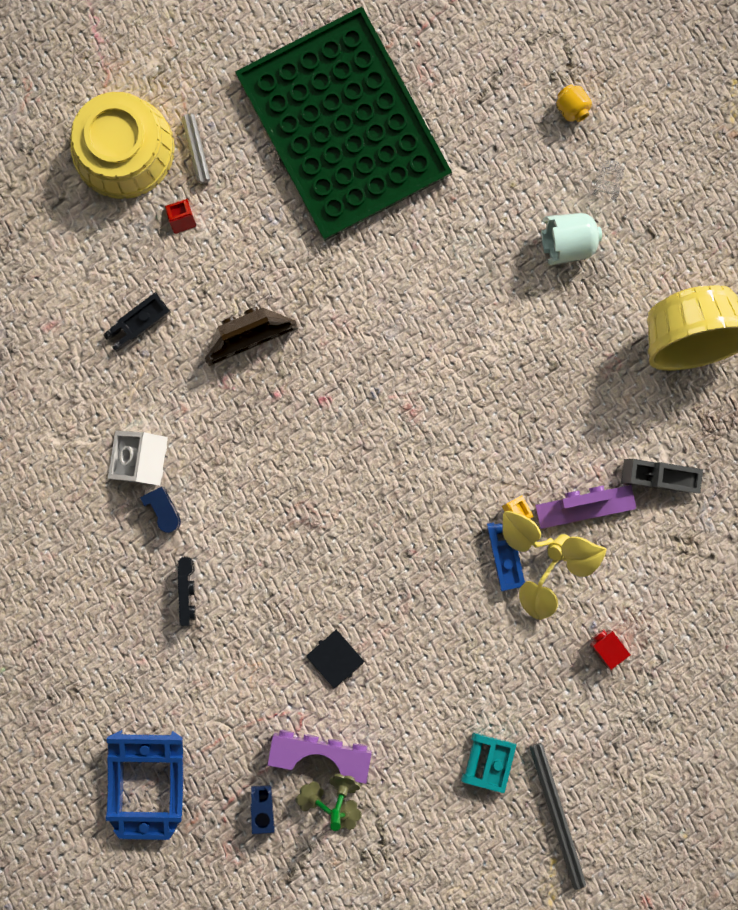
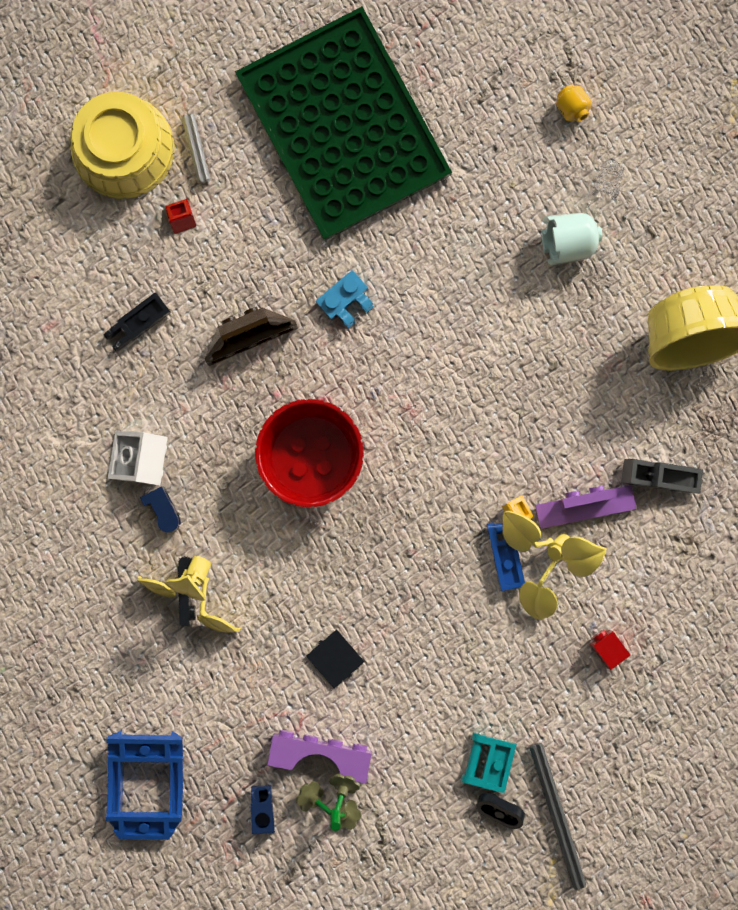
none -> light yellow plant [137,556,241,633]
none -> red piece [255,399,364,507]
none -> dark azure plate [316,270,374,329]
none -> black plate [476,793,525,829]

